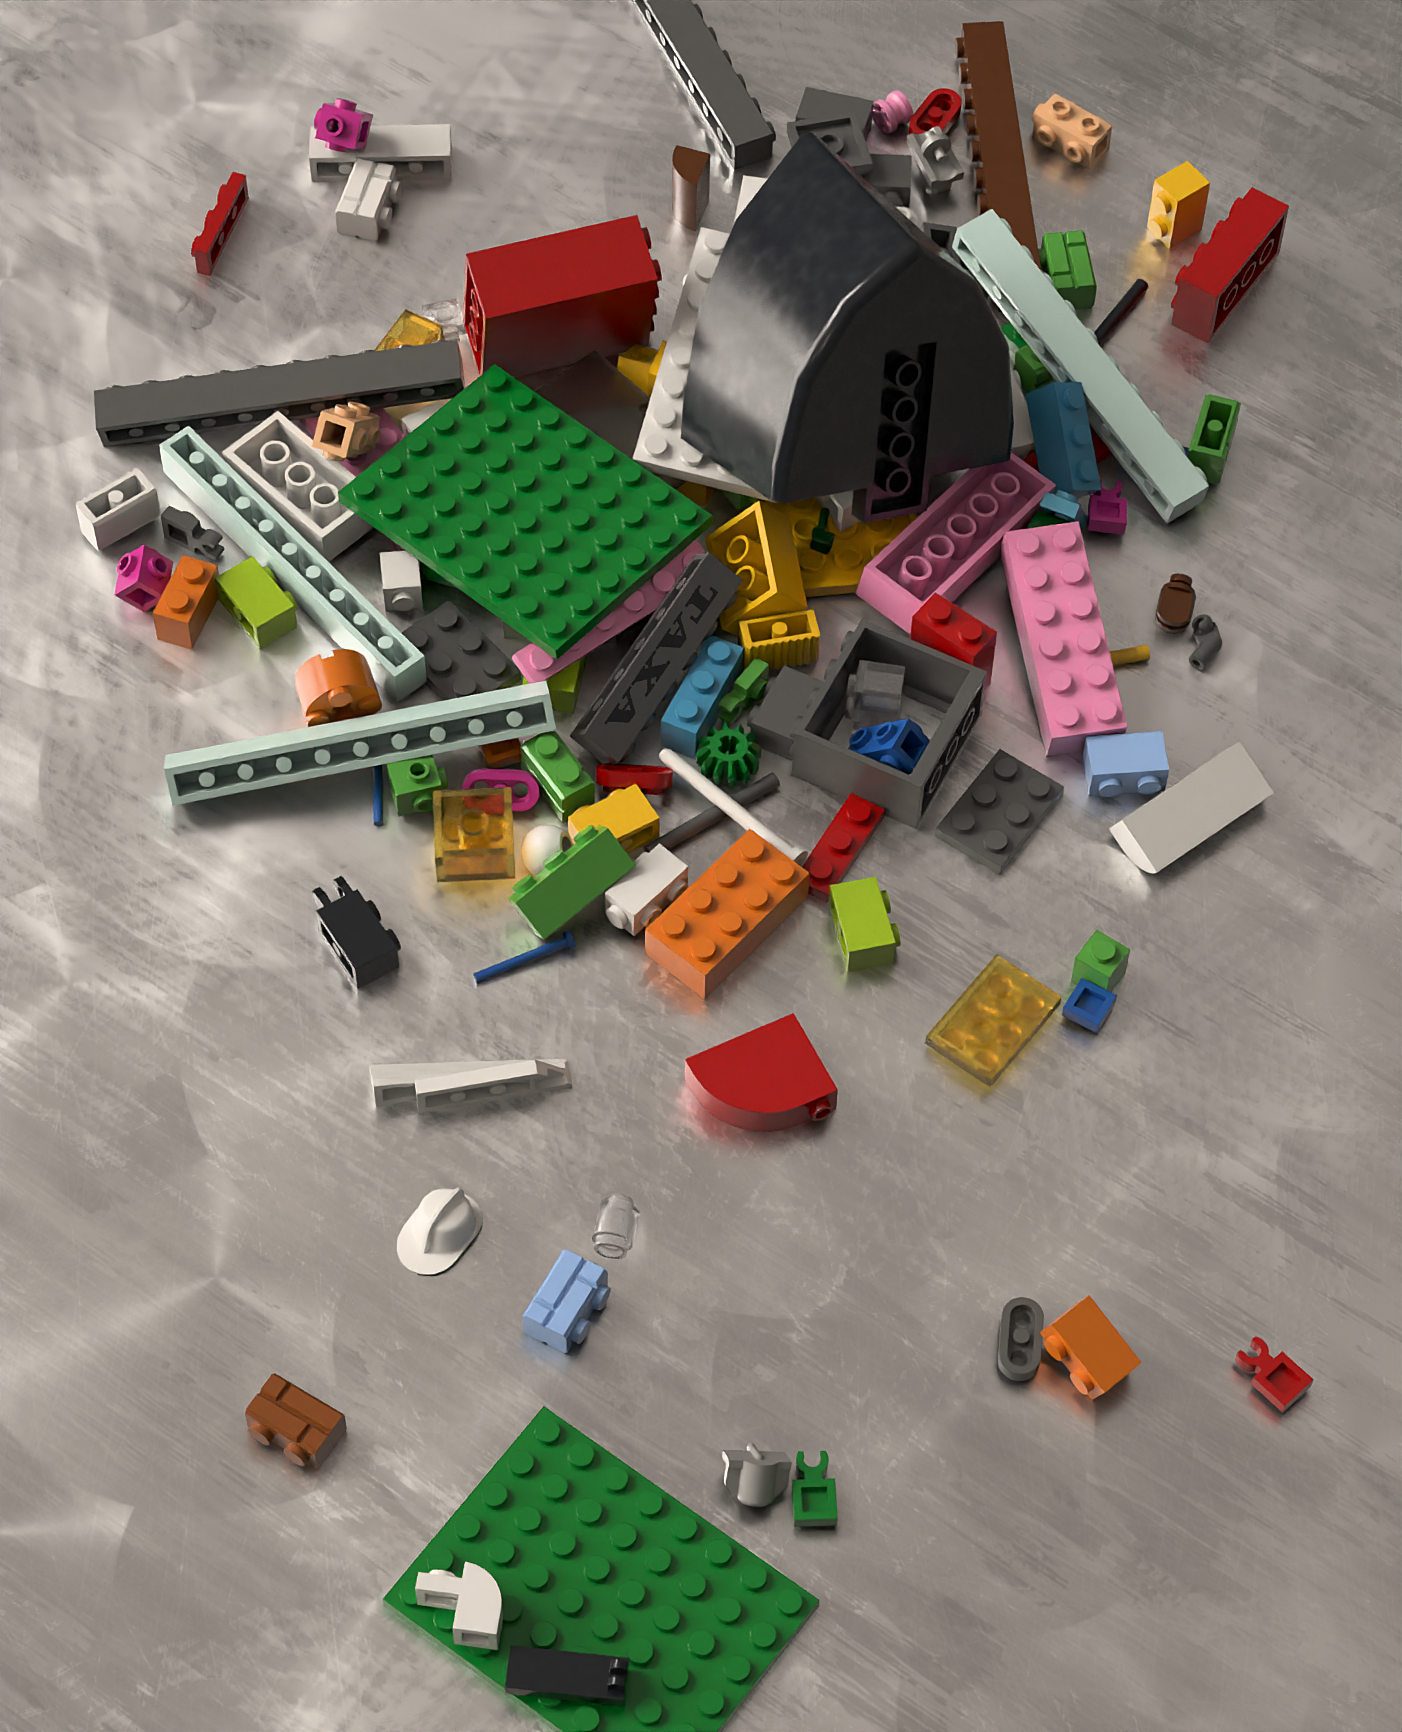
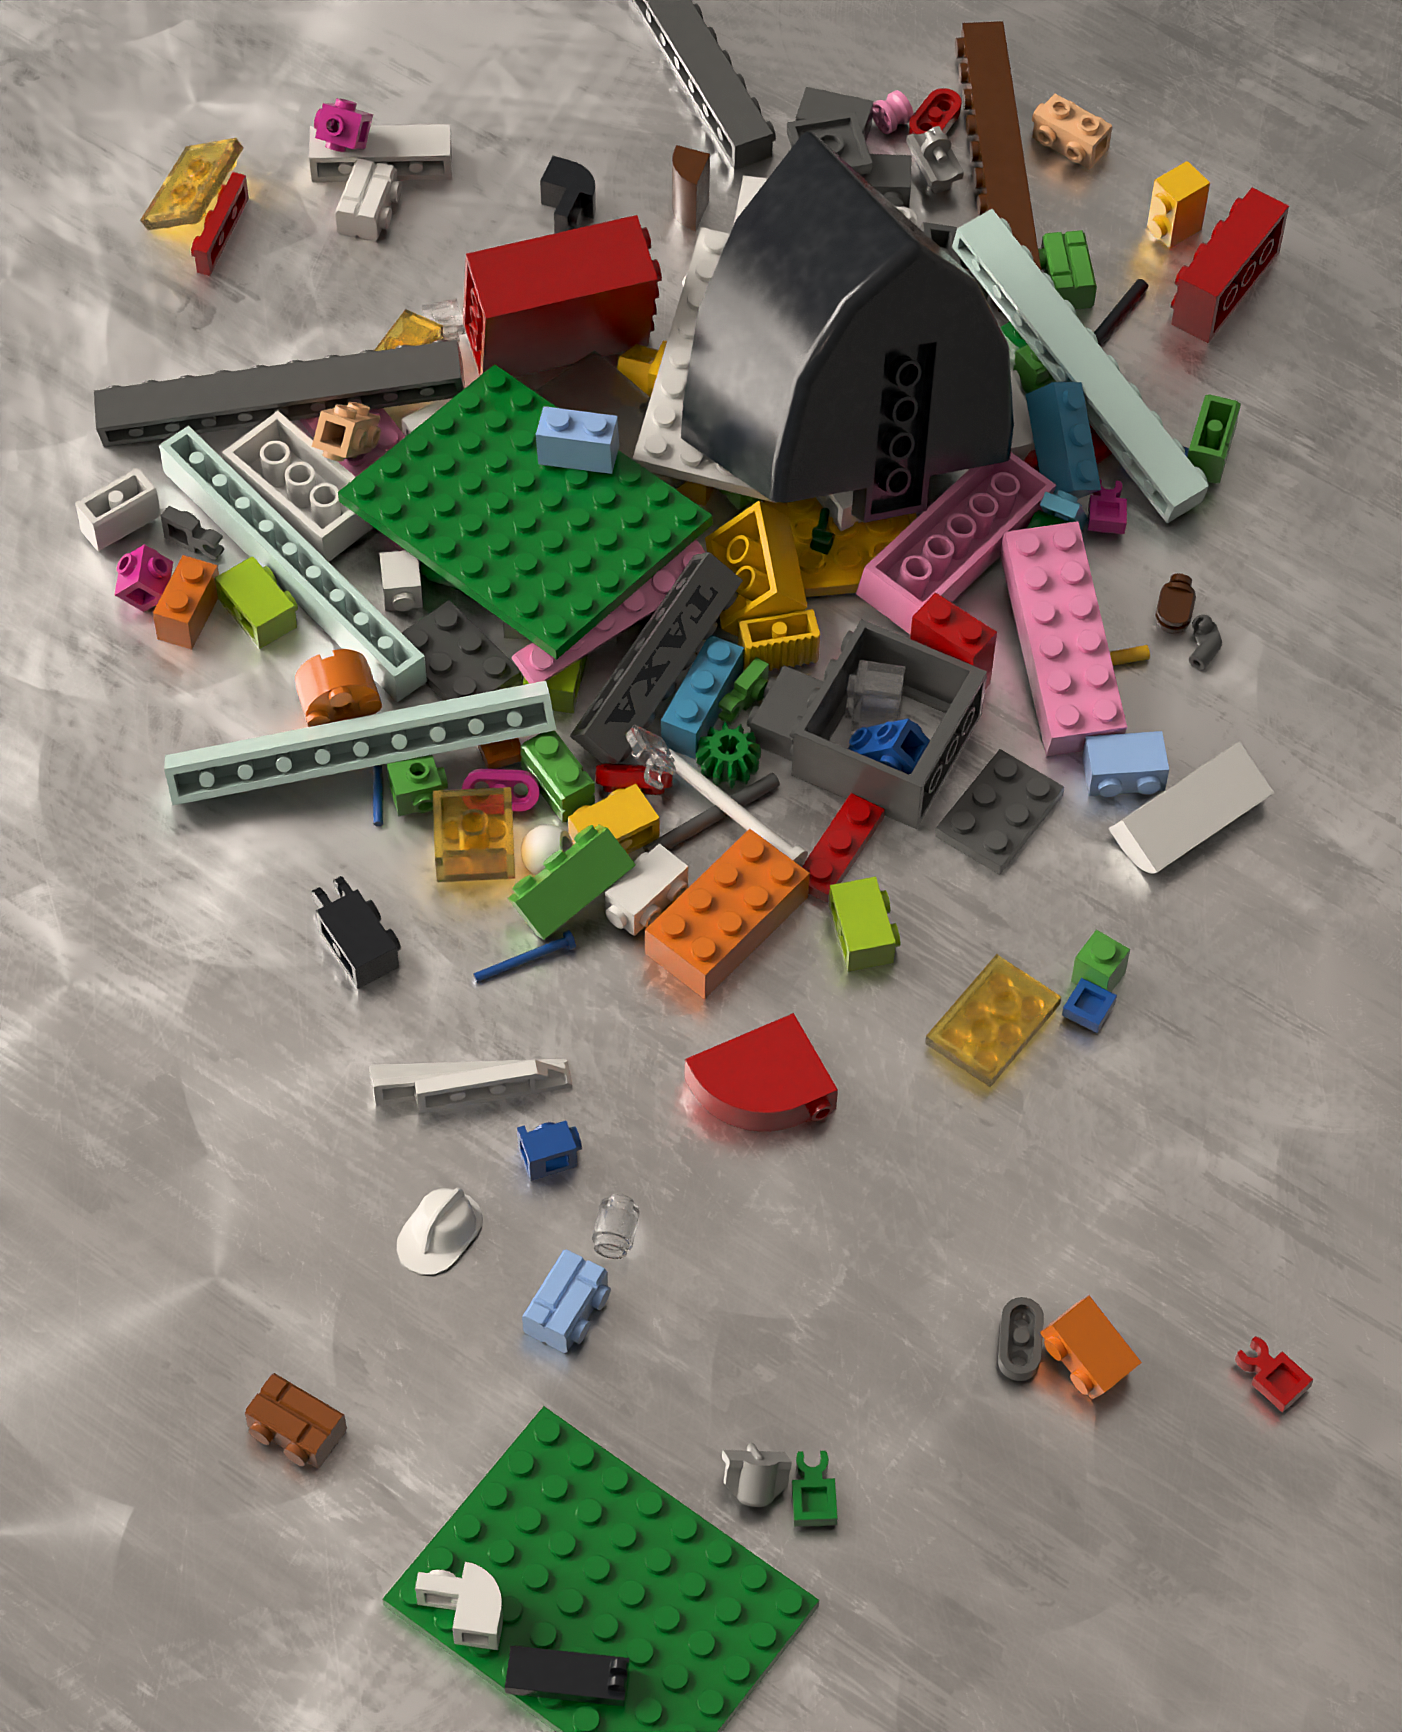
none -> clear yellow plate [140,138,244,231]
none -> blue brick [517,1121,582,1181]
none -> light blue brick [536,406,619,474]
none -> black brick [540,155,596,234]
none -> clear plate [625,724,676,790]

